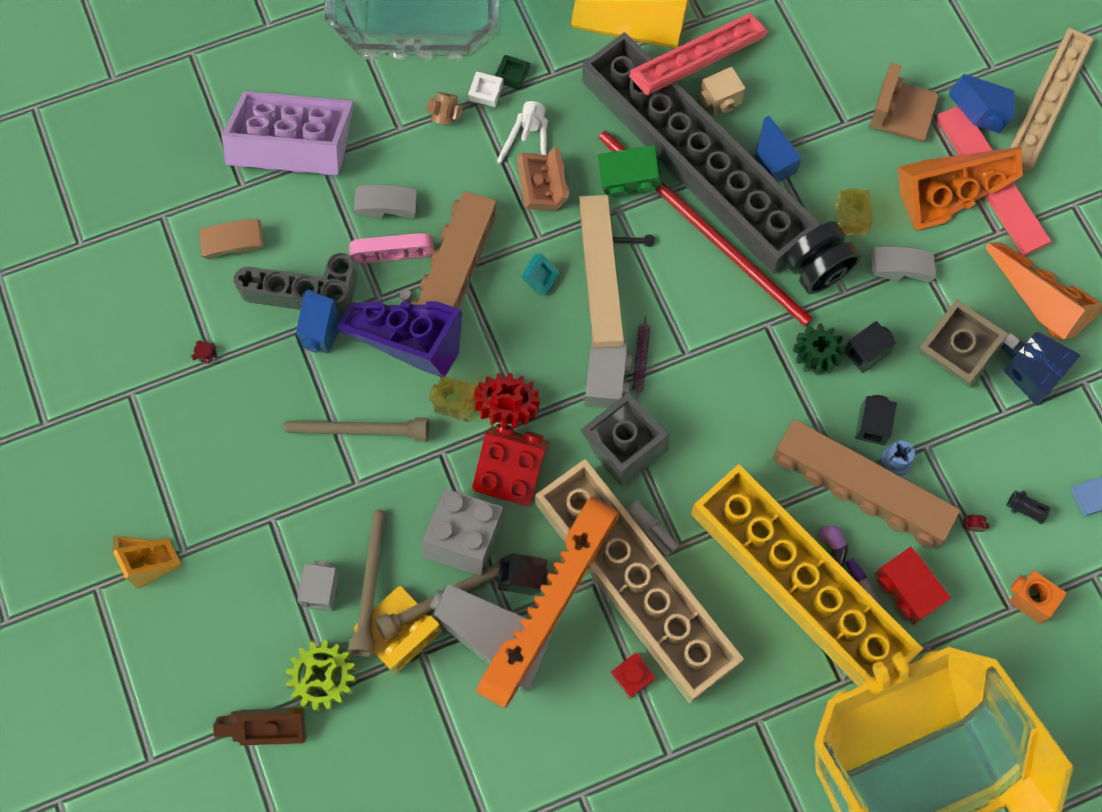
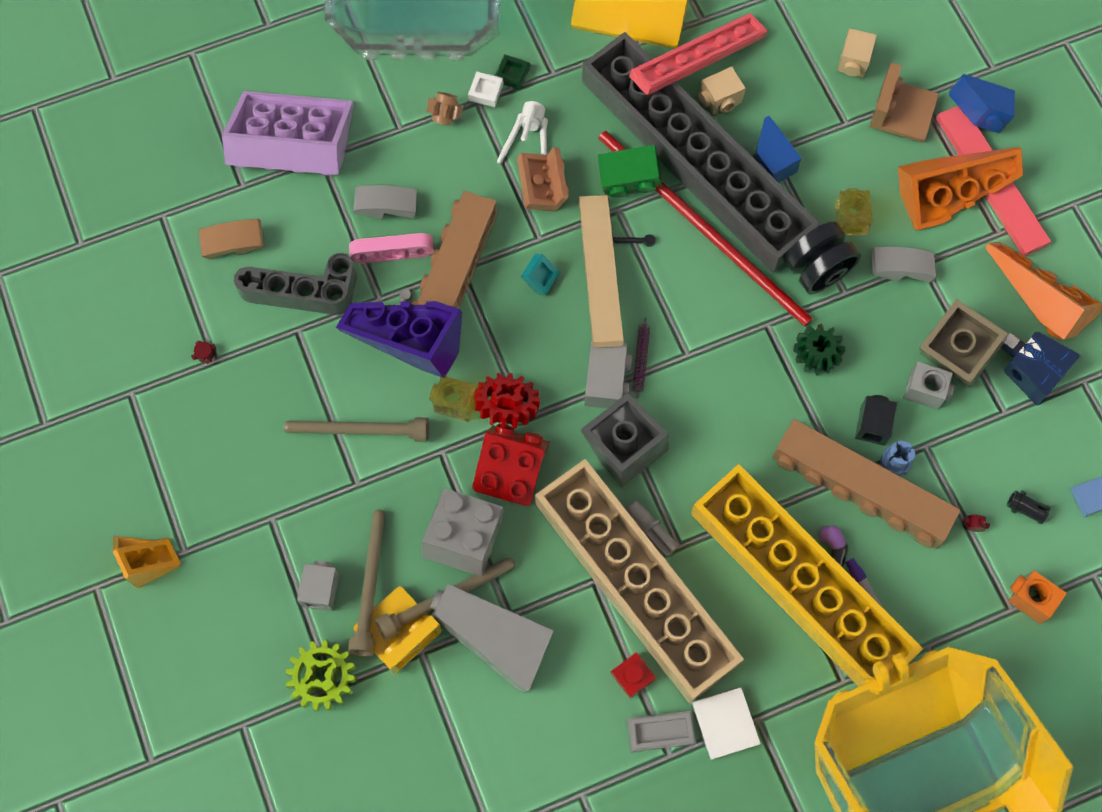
reddish brown hinge [213,708,307,746] -> none
blue slope [296,289,341,353] -> none
orange gear [476,496,620,709] -> none
black brick [498,553,549,595] -> none
black brick [845,321,896,373] -> none
red brick [875,546,951,625] -> none
tan tile [1010,27,1094,173] -> none
none -> light grey tile [627,711,696,753]
none -> white piece [692,687,760,760]
none -> tan brick [837,28,877,78]
none -> light grey brick [903,361,954,410]

